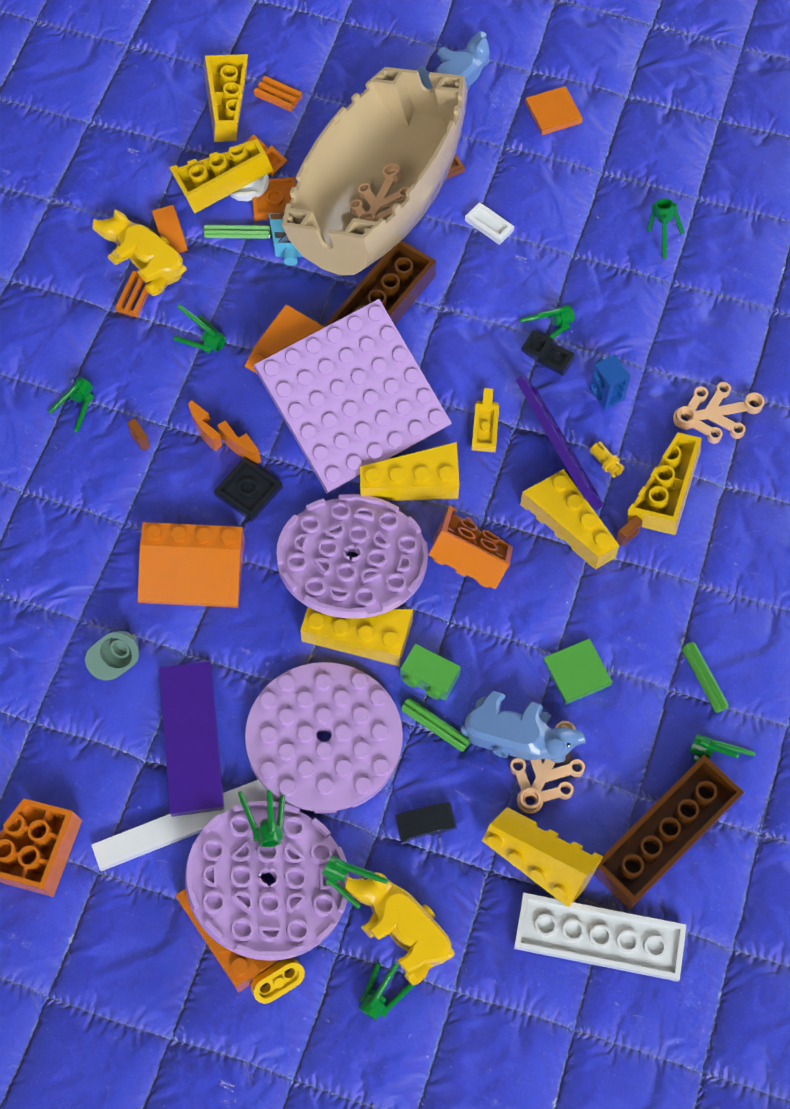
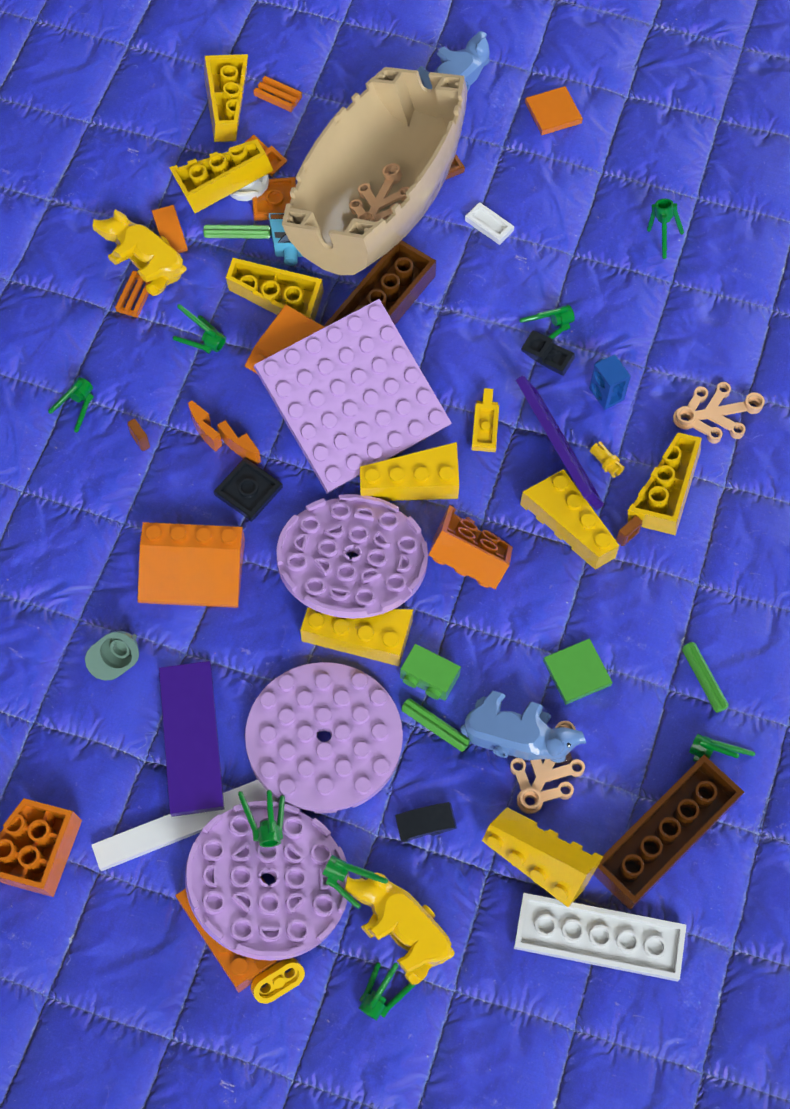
none -> yellow wedge [226,258,324,321]

